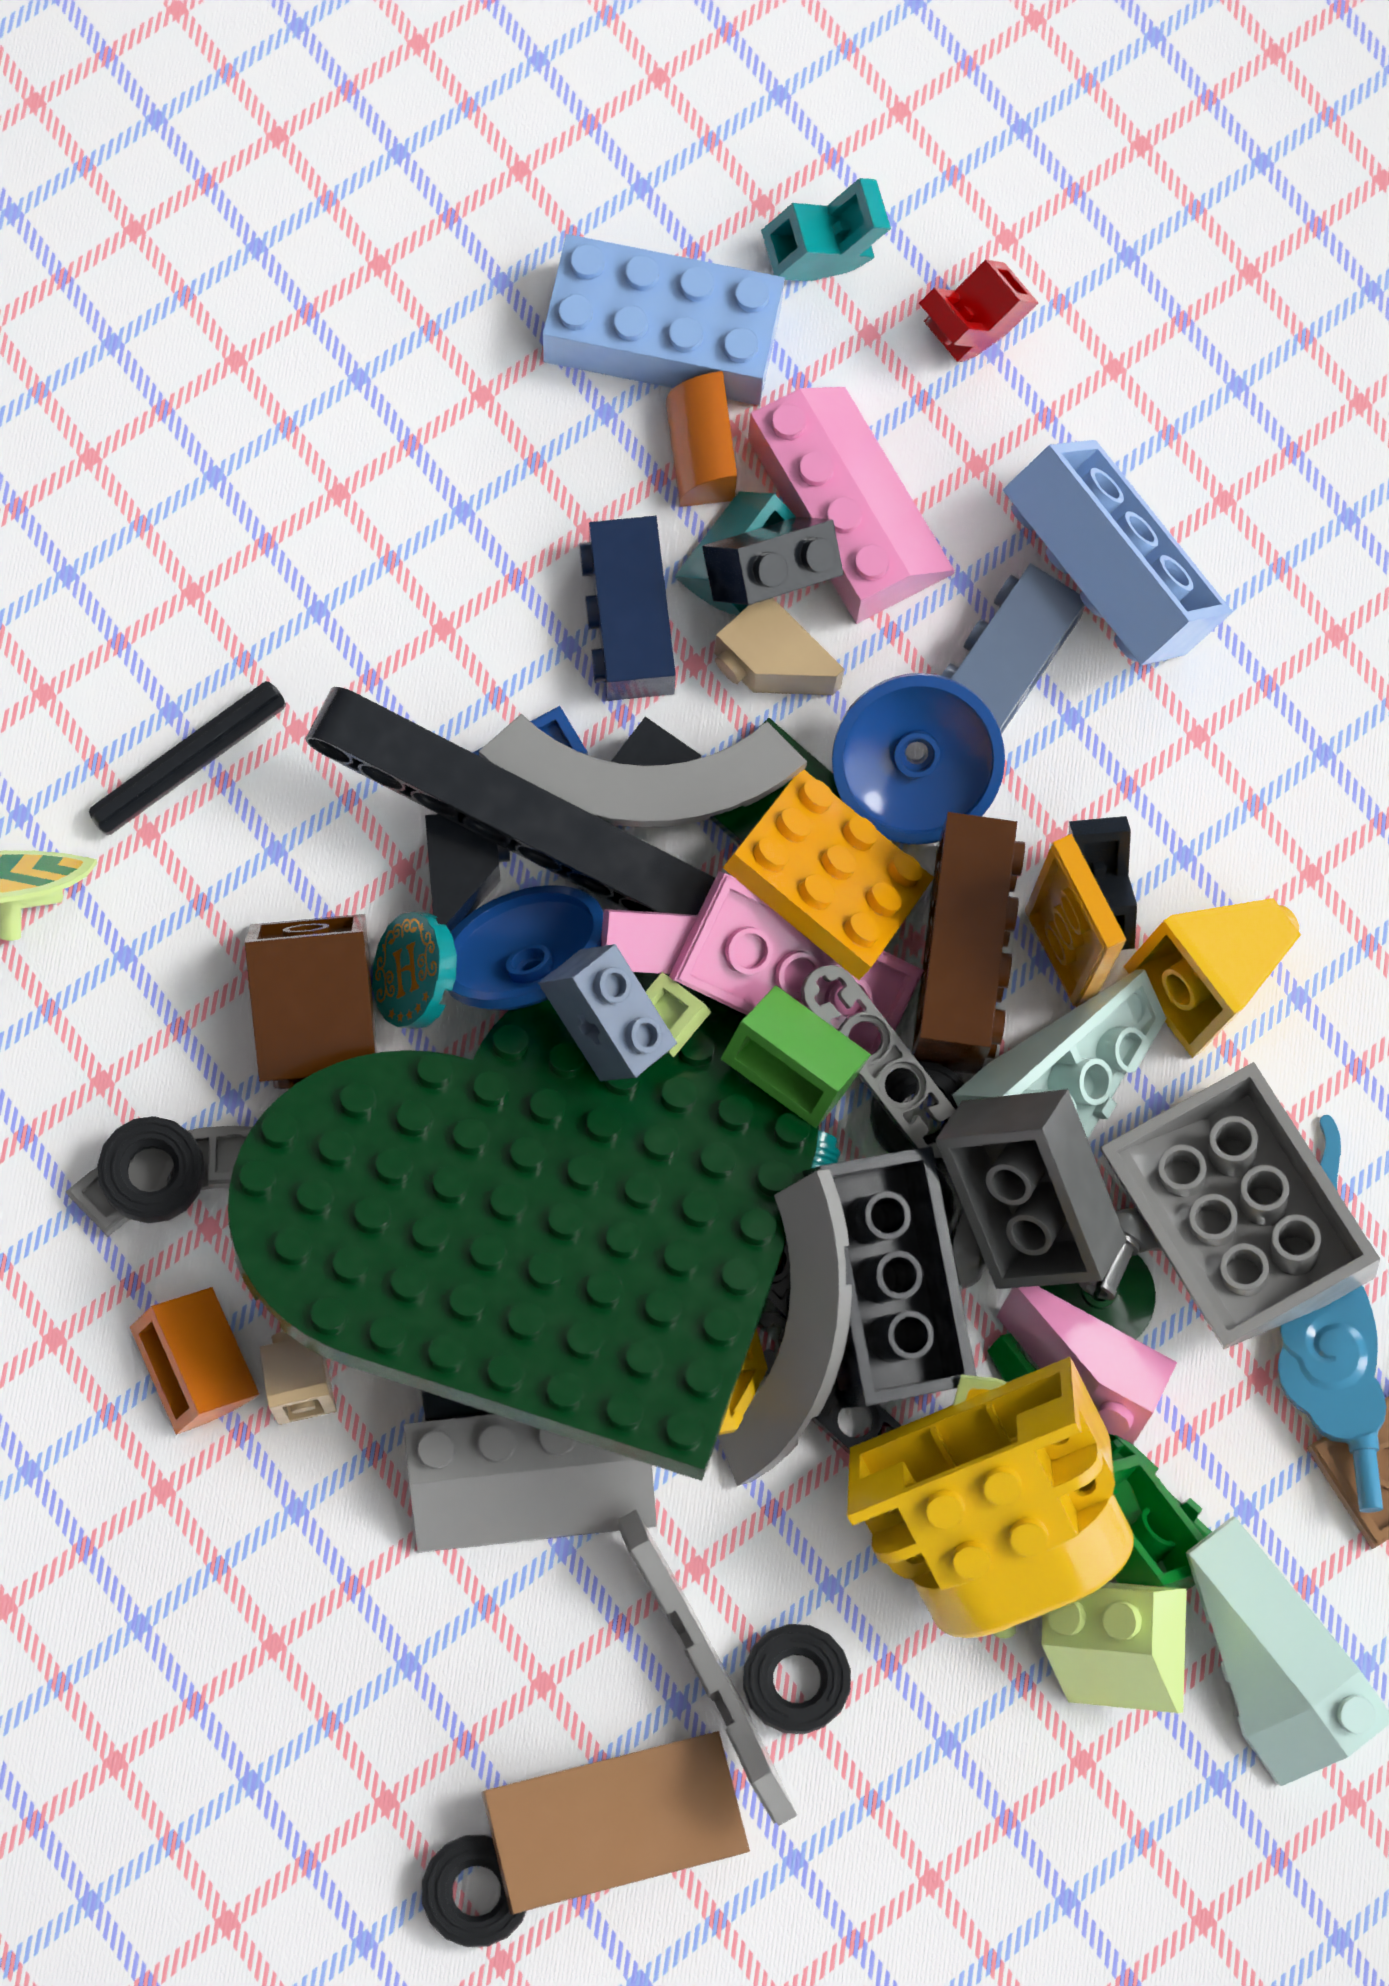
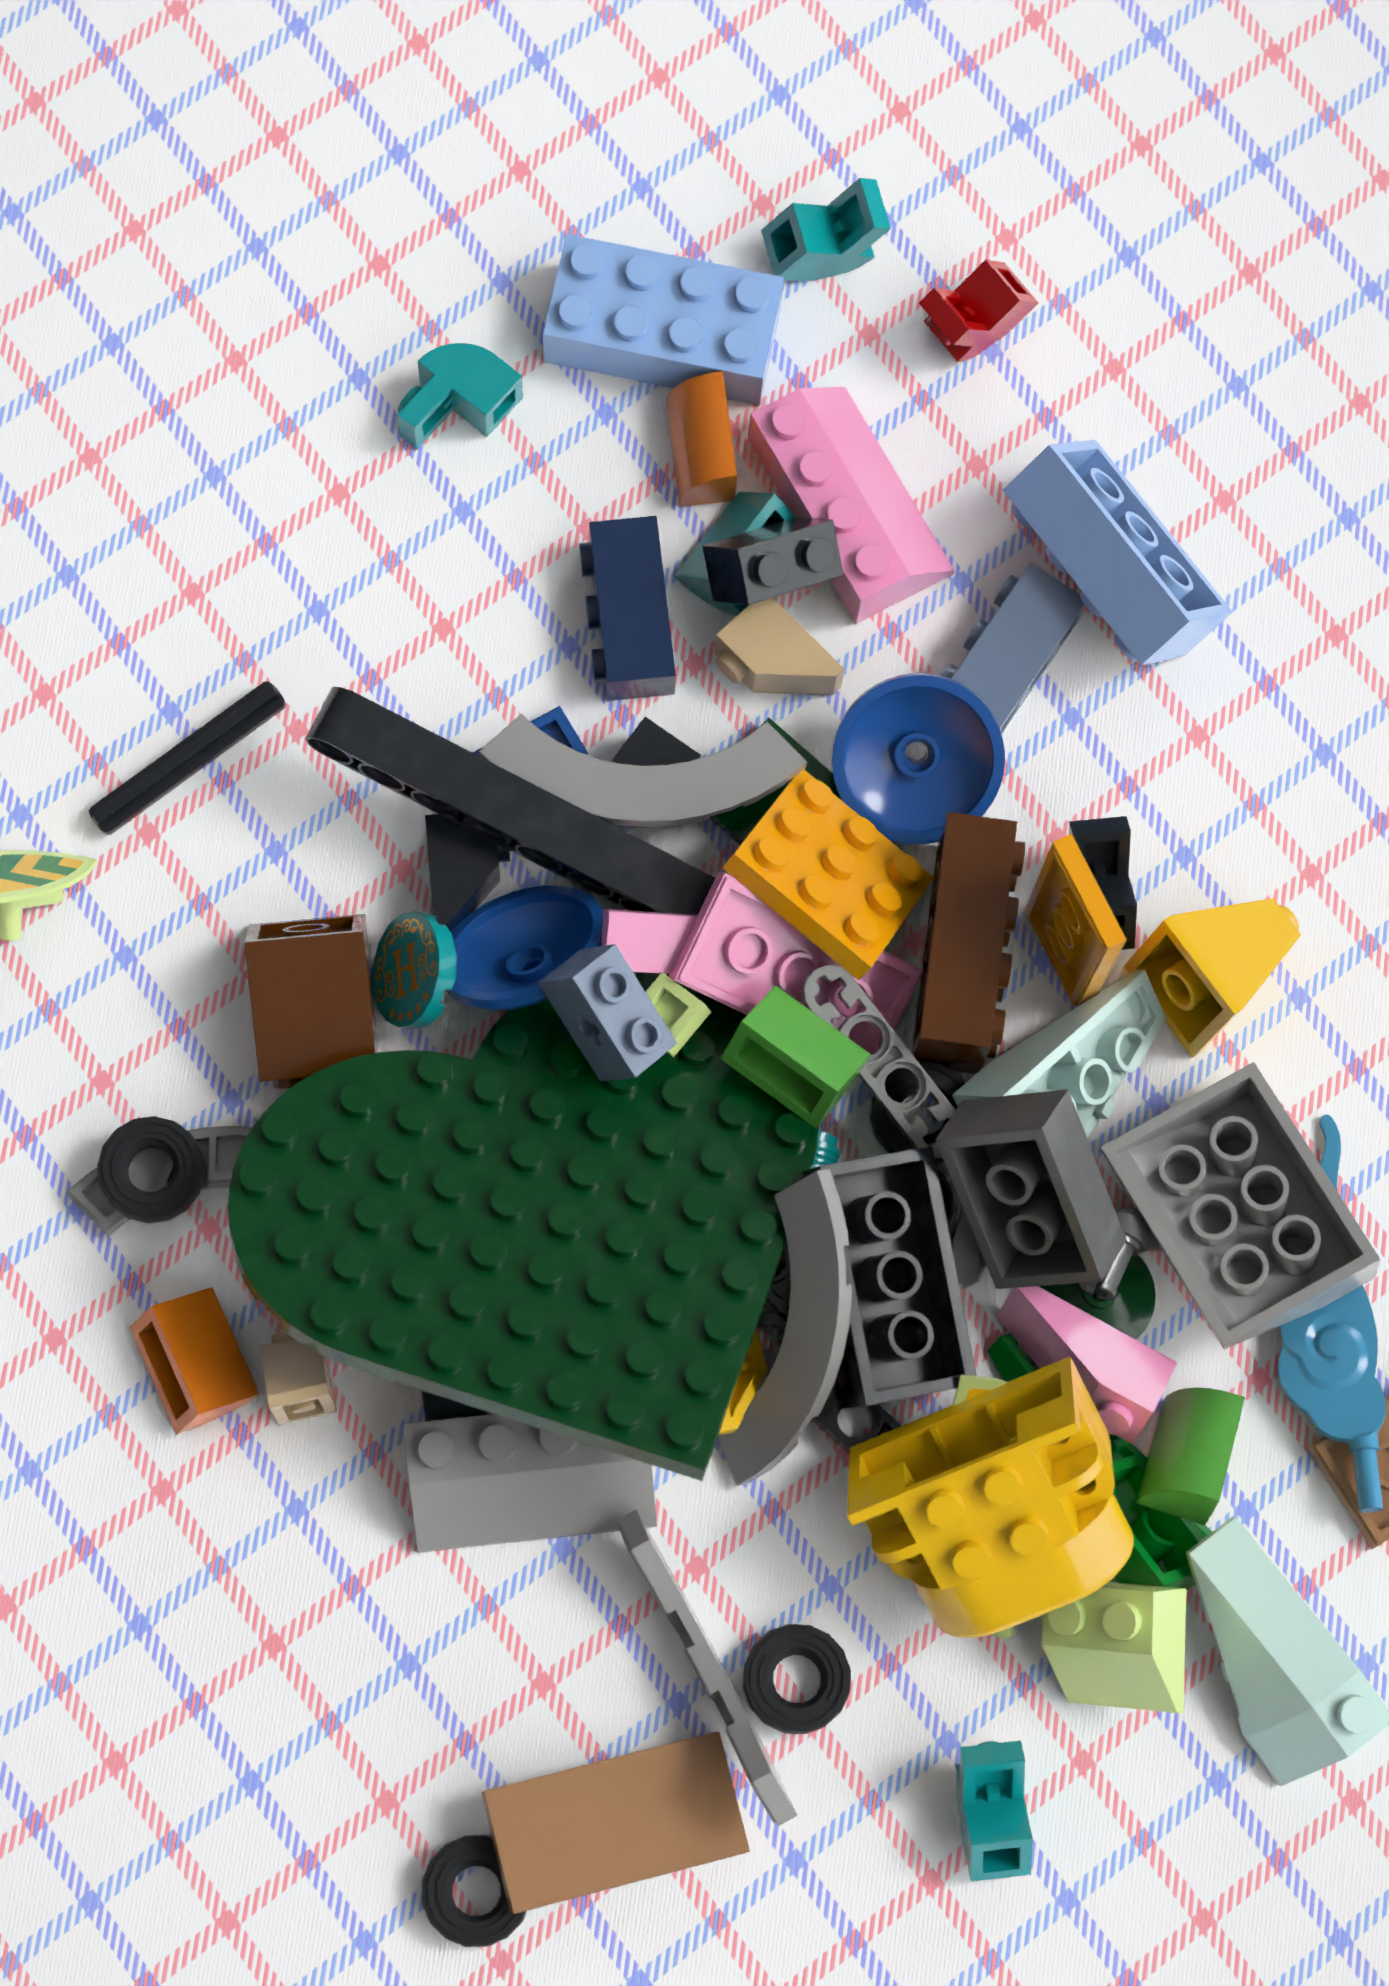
none -> teal brick [397,343,523,450]
none -> teal brick [955,1740,1033,1882]
none -> bright green brick [1136,1387,1245,1526]

